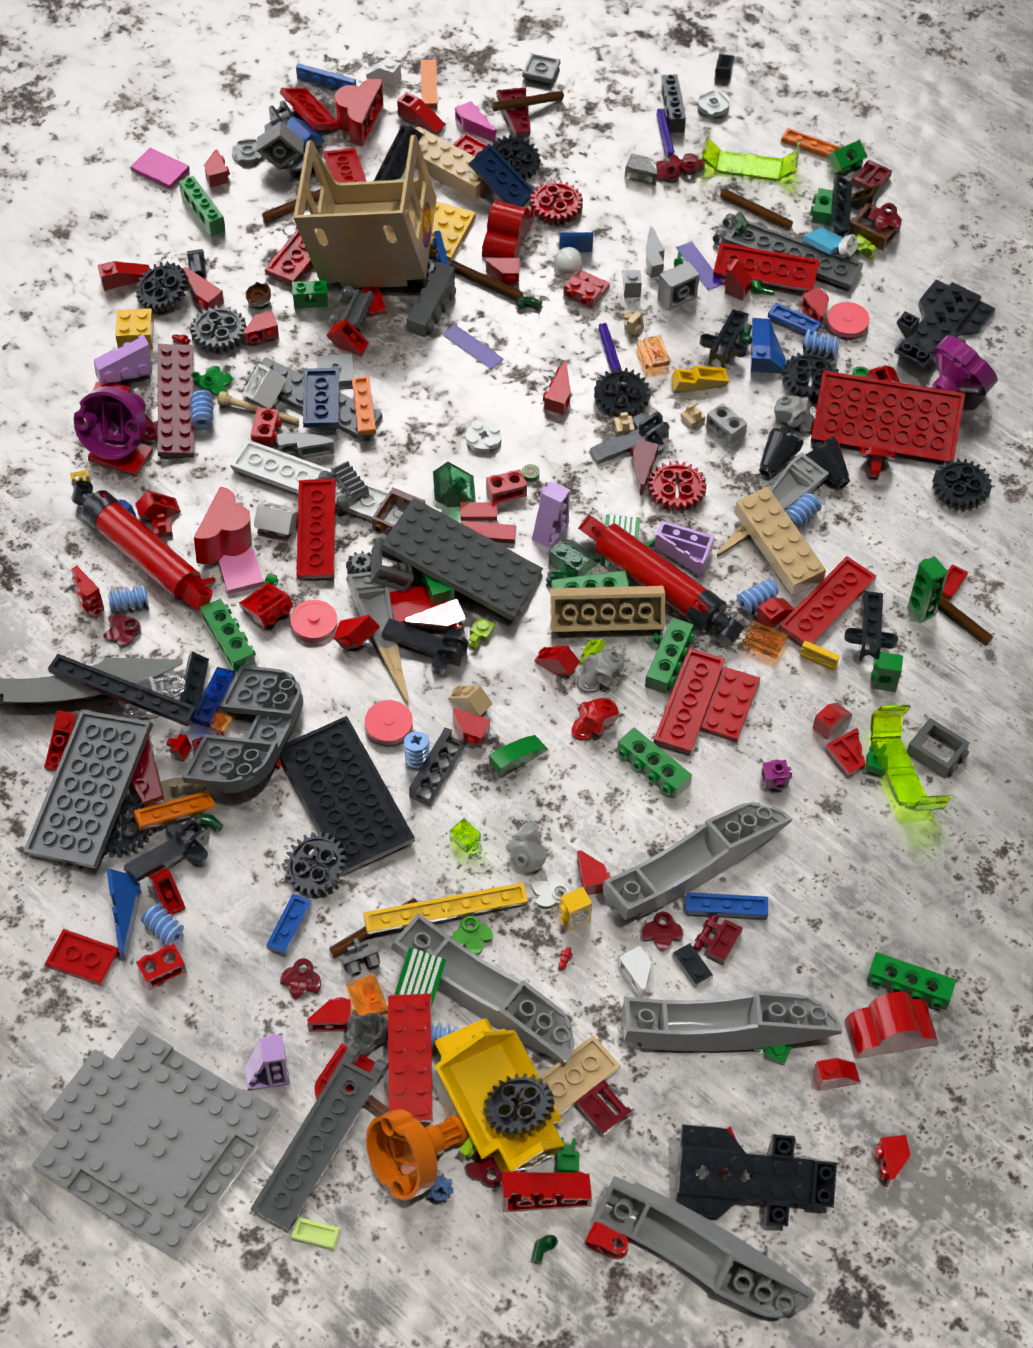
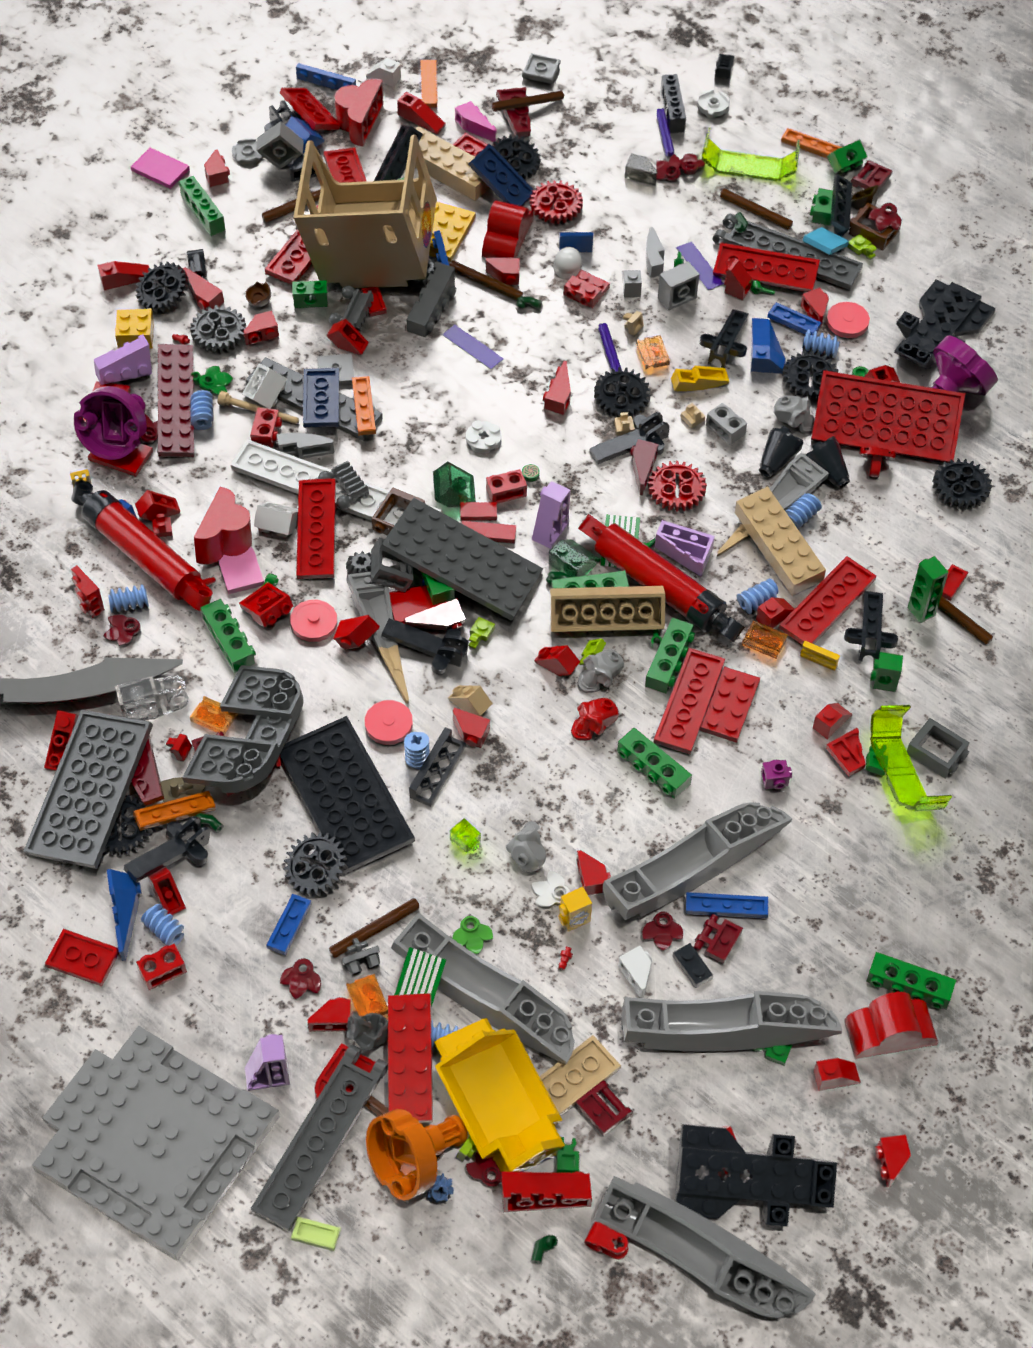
black plate [48,653,197,727] -> none
black plate [179,651,209,721] -> none
clear blue plate [191,667,236,728] -> none
yellow plate [363,882,528,934] -> none
black gear [483,1073,555,1139] -> none
green slope [489,735,547,776] -> none
dark green arm [740,324,752,345] -> none
white beam [839,234,858,258] -> none

